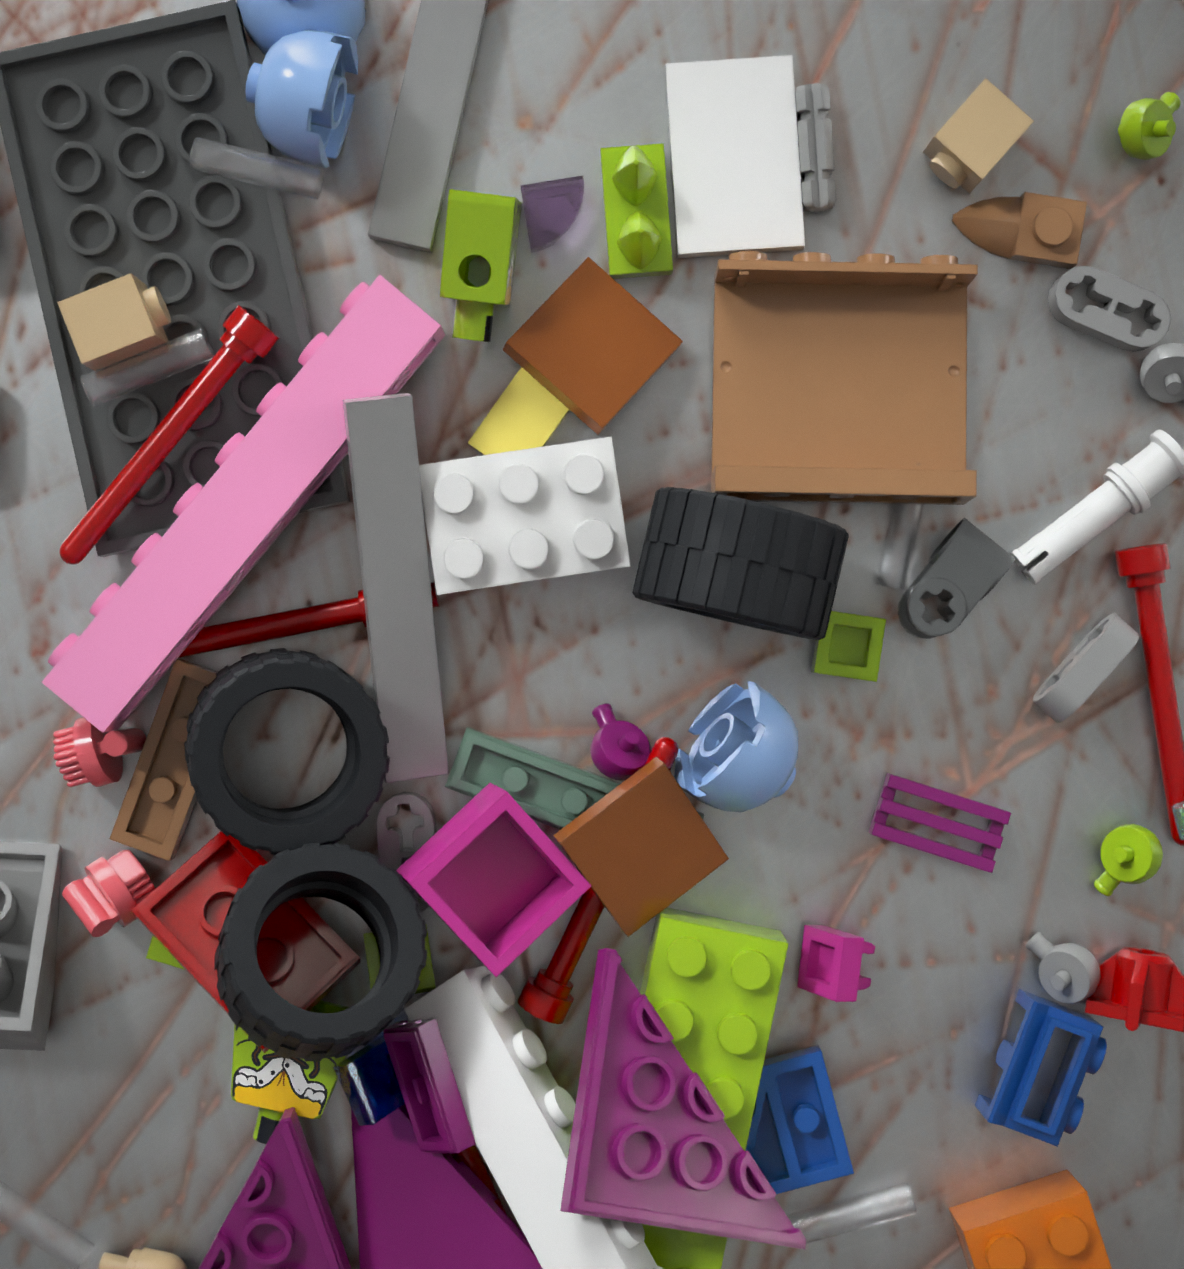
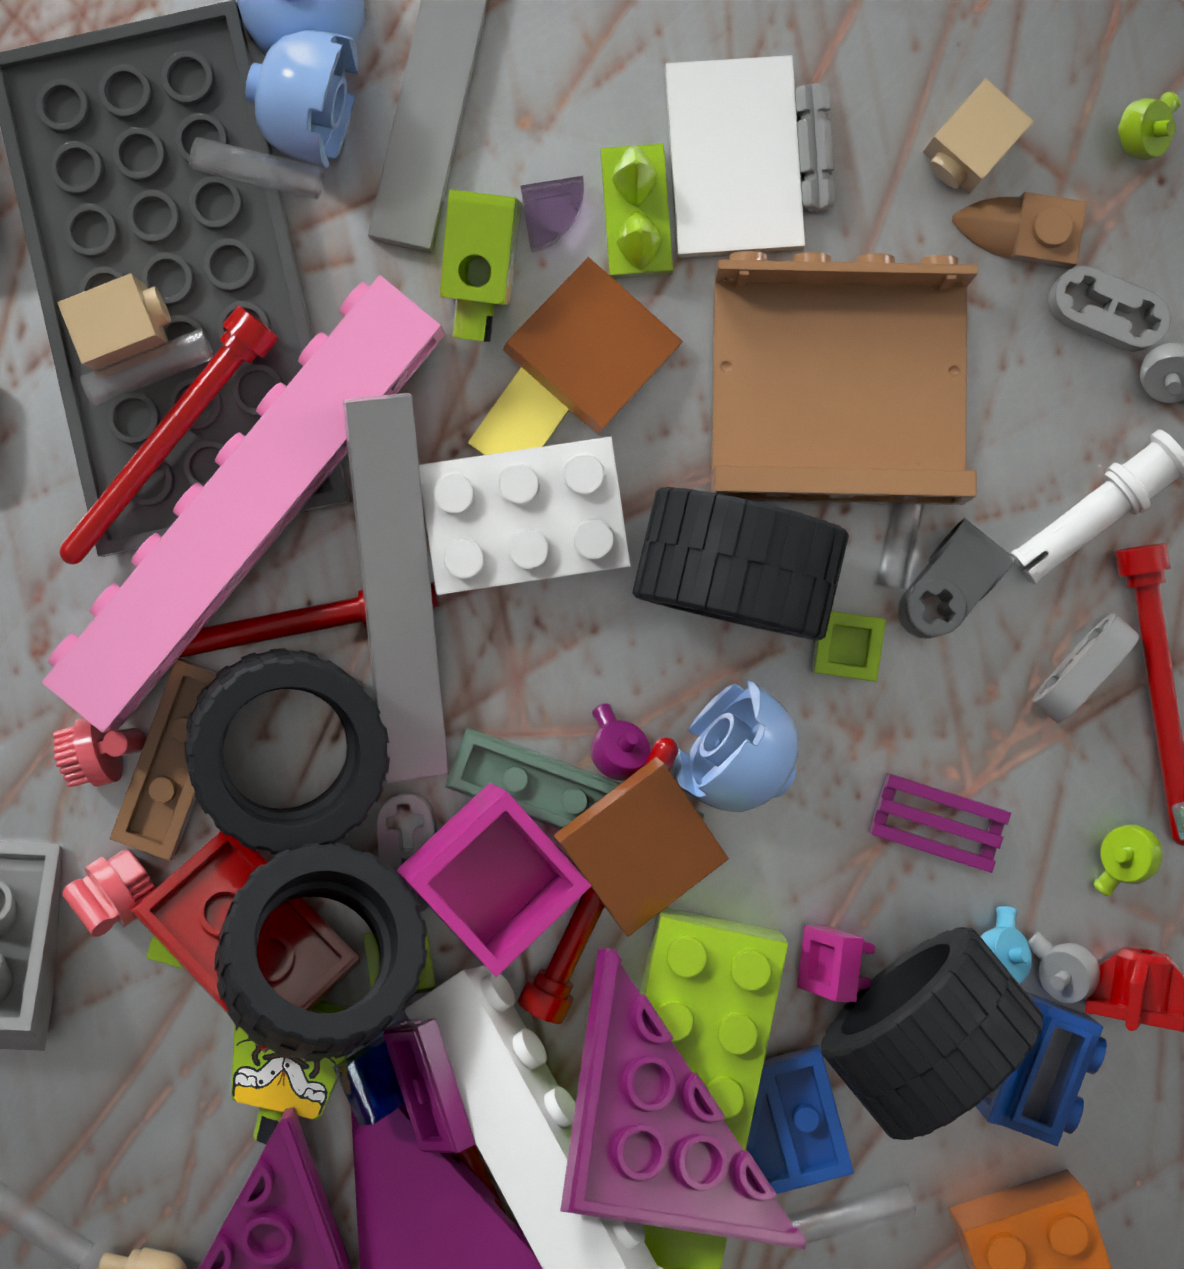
none -> black tyre [821,927,1043,1140]
none -> medium azure piece [981,906,1032,983]

